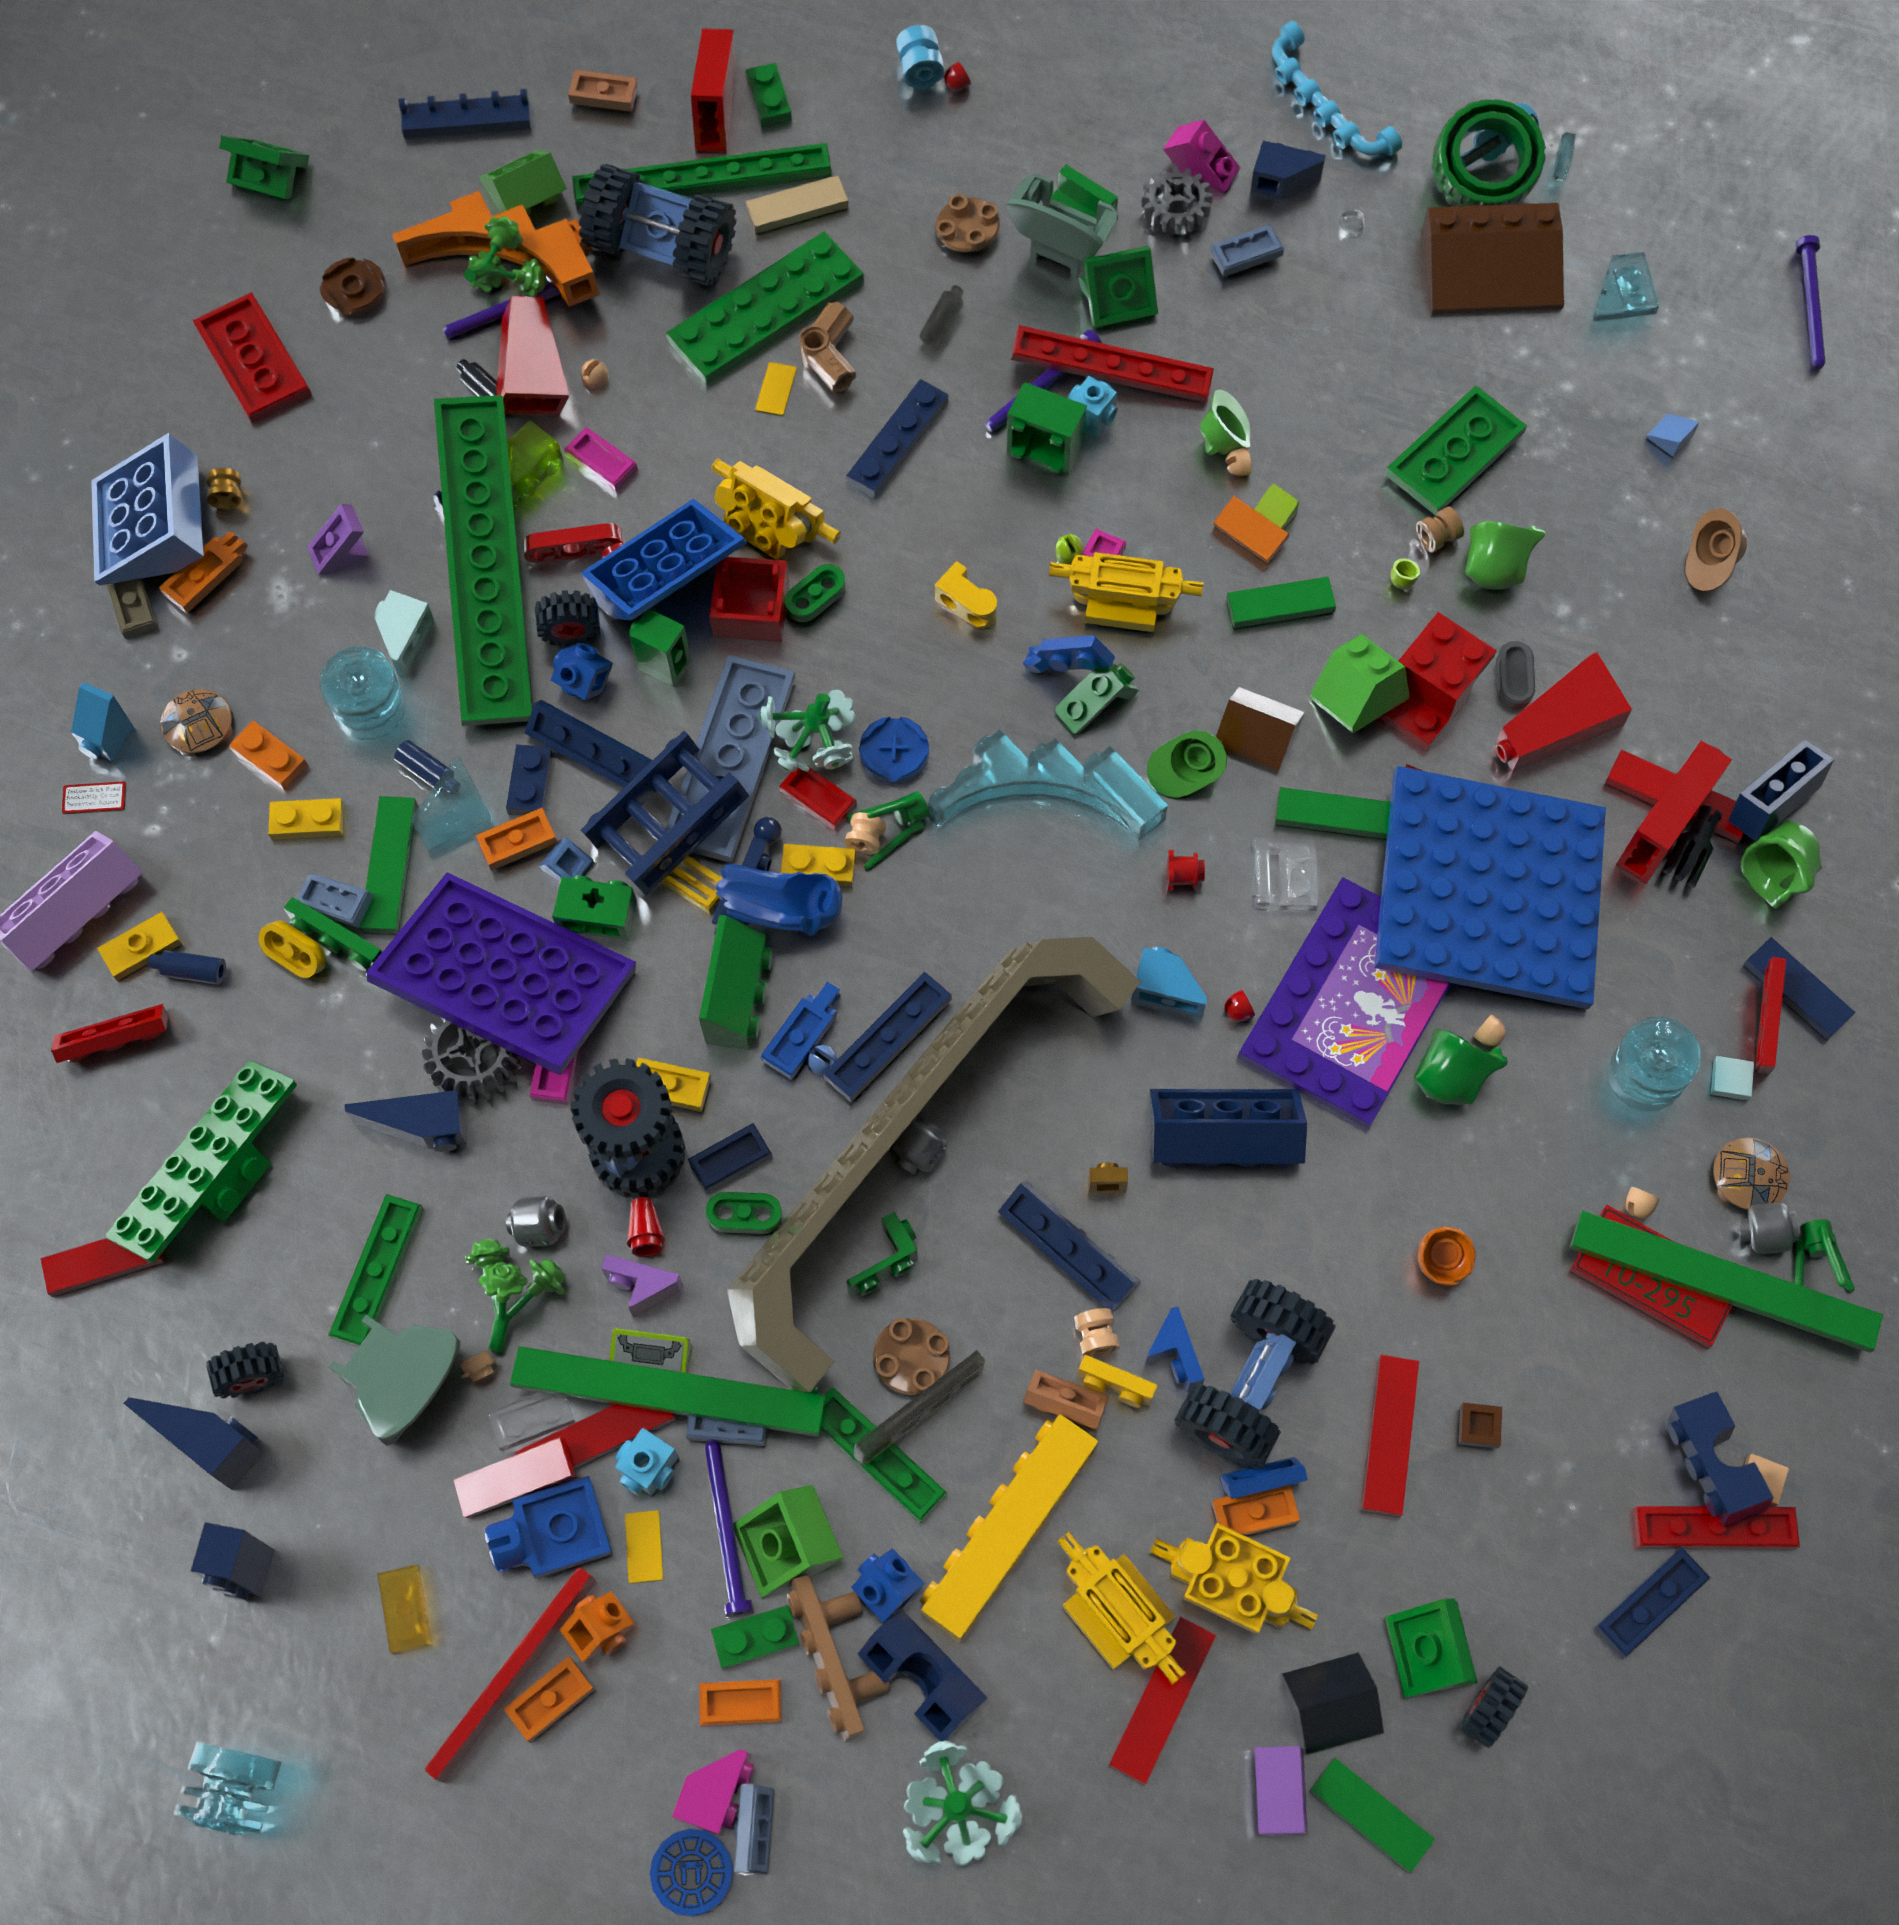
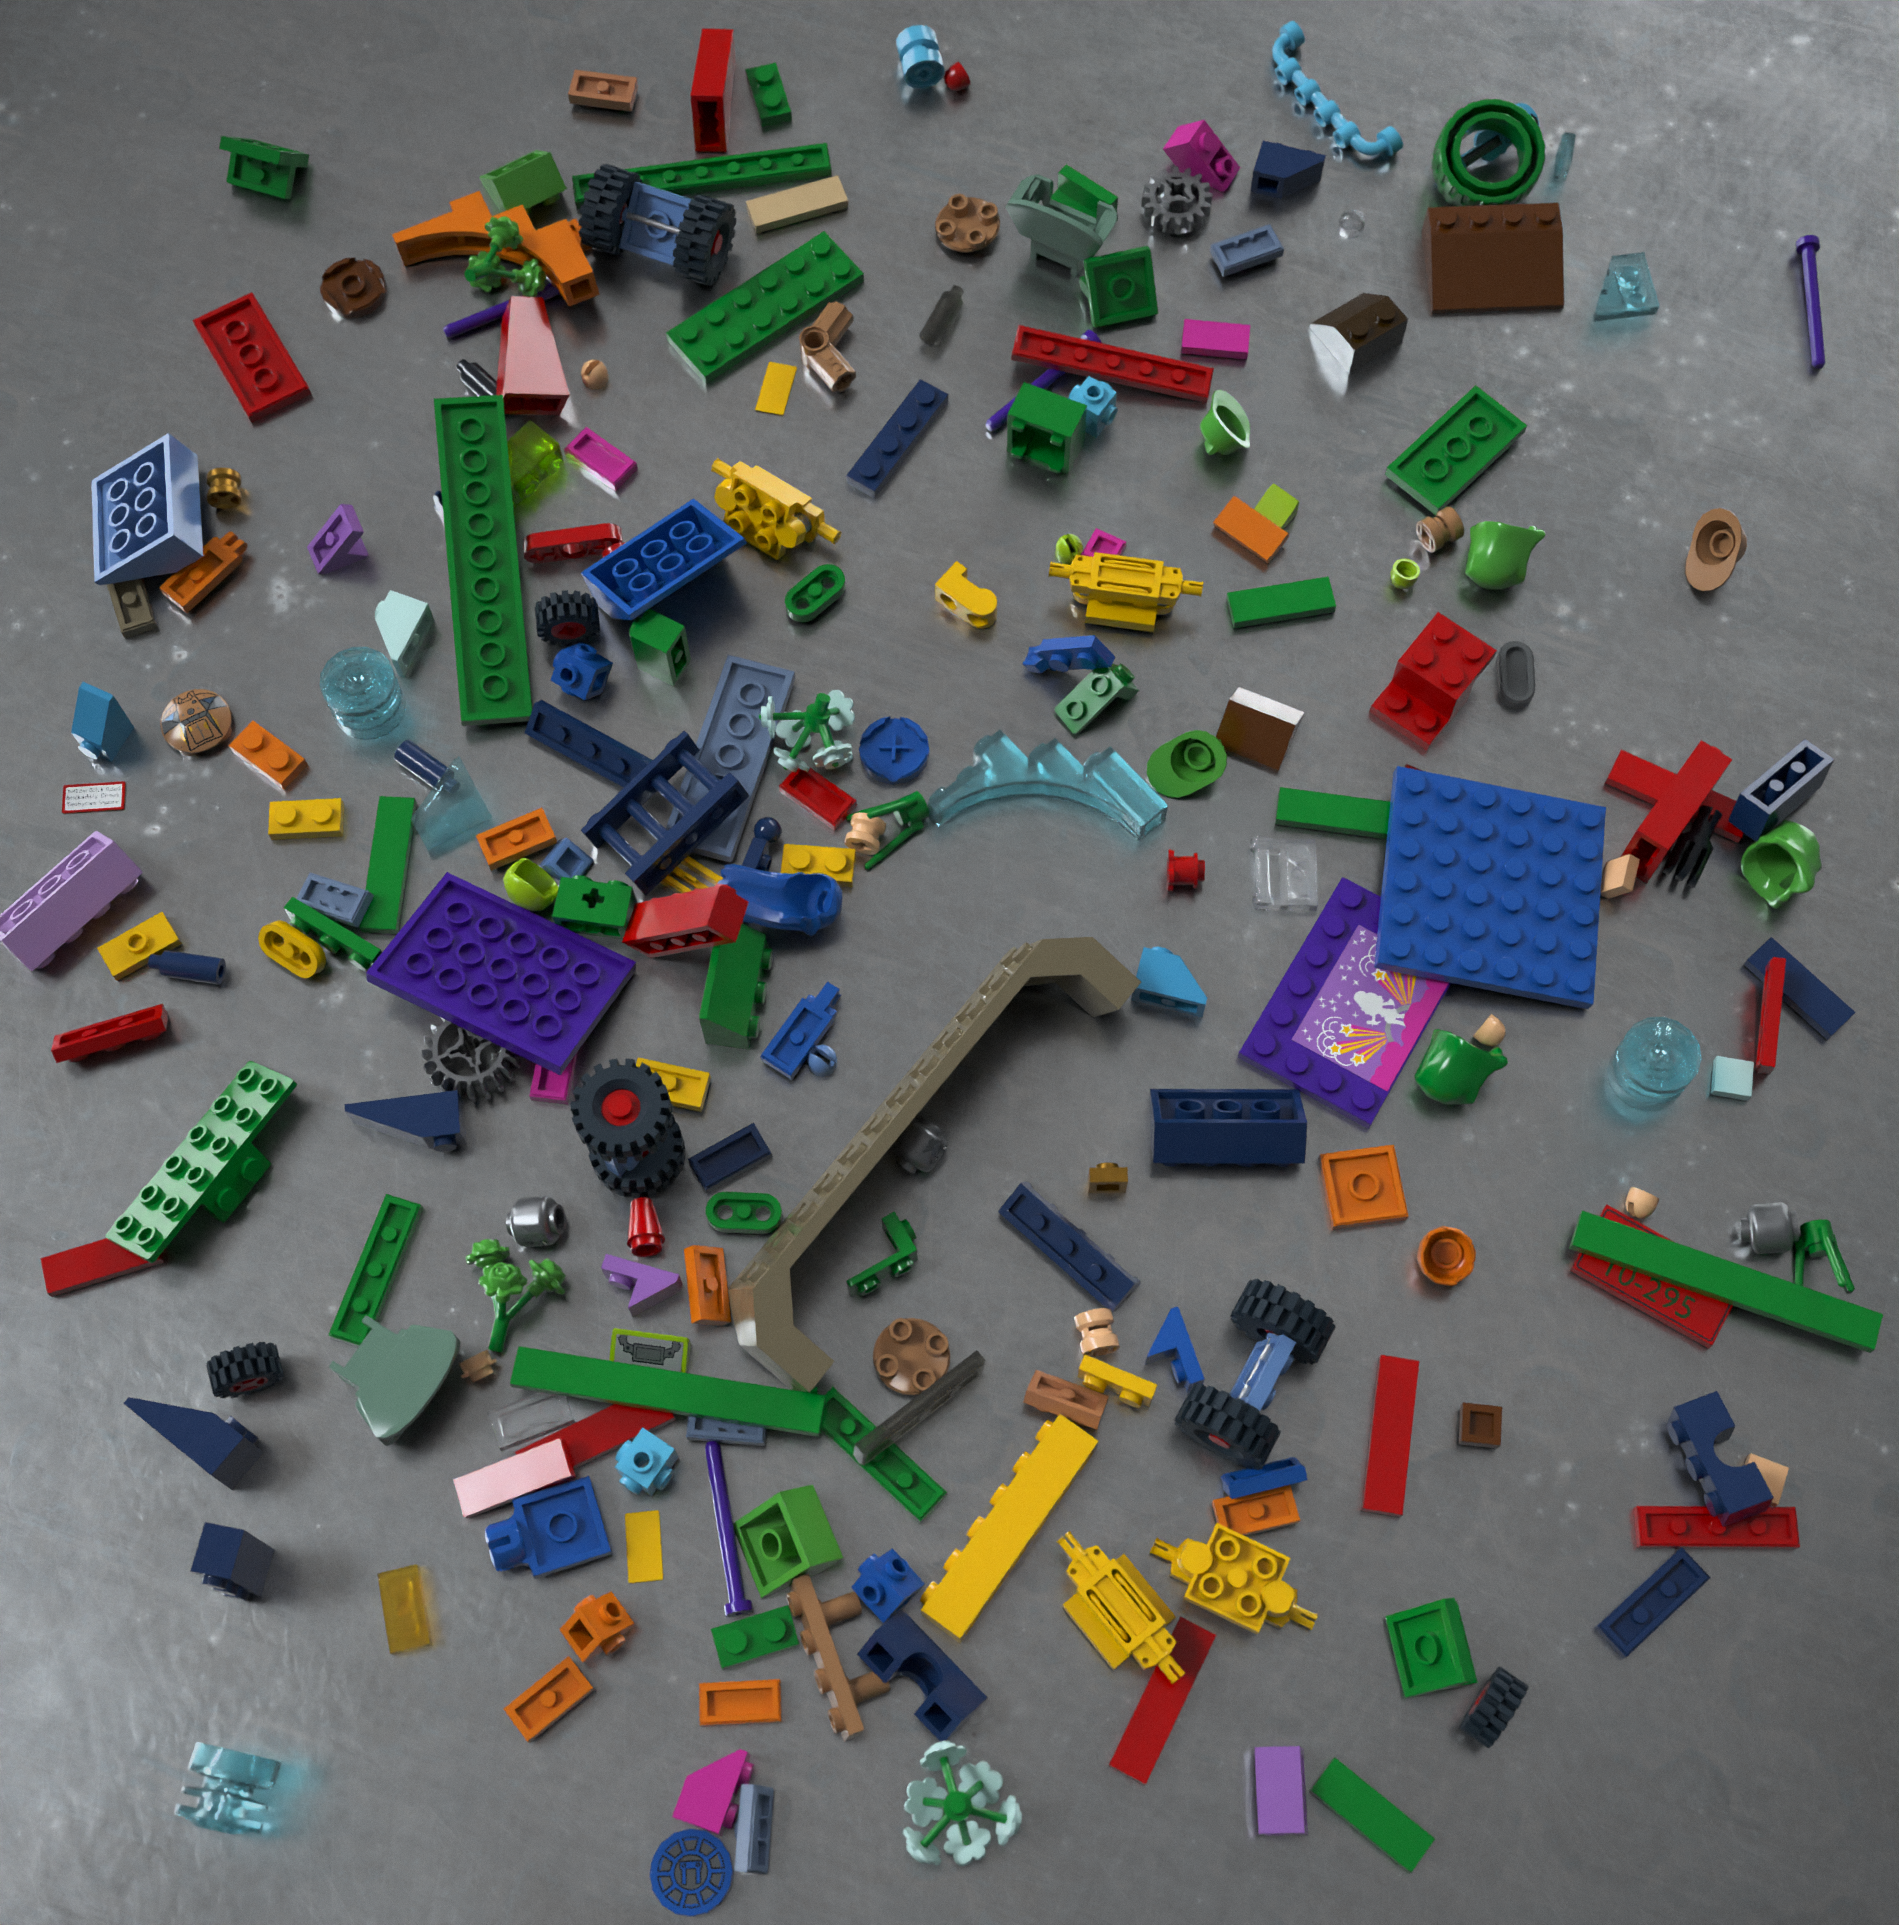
dark blue hinge [398,89,531,138] -> none
red tile [425,1567,596,1783] -> none
dark blue plate [506,744,553,815] -> none
red container [709,557,789,642] -> none
dark blue plate [823,971,952,1102] -> none
red hinge [1224,990,1255,1022] -> none
light nougat hinge [1225,448,1252,476] -> none
black slope [1281,1652,1384,1755] -> none
bright green slope [1310,634,1410,733] -> none
red slope [1496,652,1632,772] -> none
medium blue slope [1646,414,1699,457] -> none
medium nougat dish [1713,1138,1790,1210] -> none
none -> lime hair [503,858,559,911]
none -> red brick [622,884,749,958]
none -> orange plate [684,1245,731,1326]
none -> dark pink tile [1181,319,1250,359]
none -> dark brown slope [1310,293,1408,374]
none -> orange tile [1318,1144,1409,1230]
none -> light nougat tile [1600,854,1640,899]

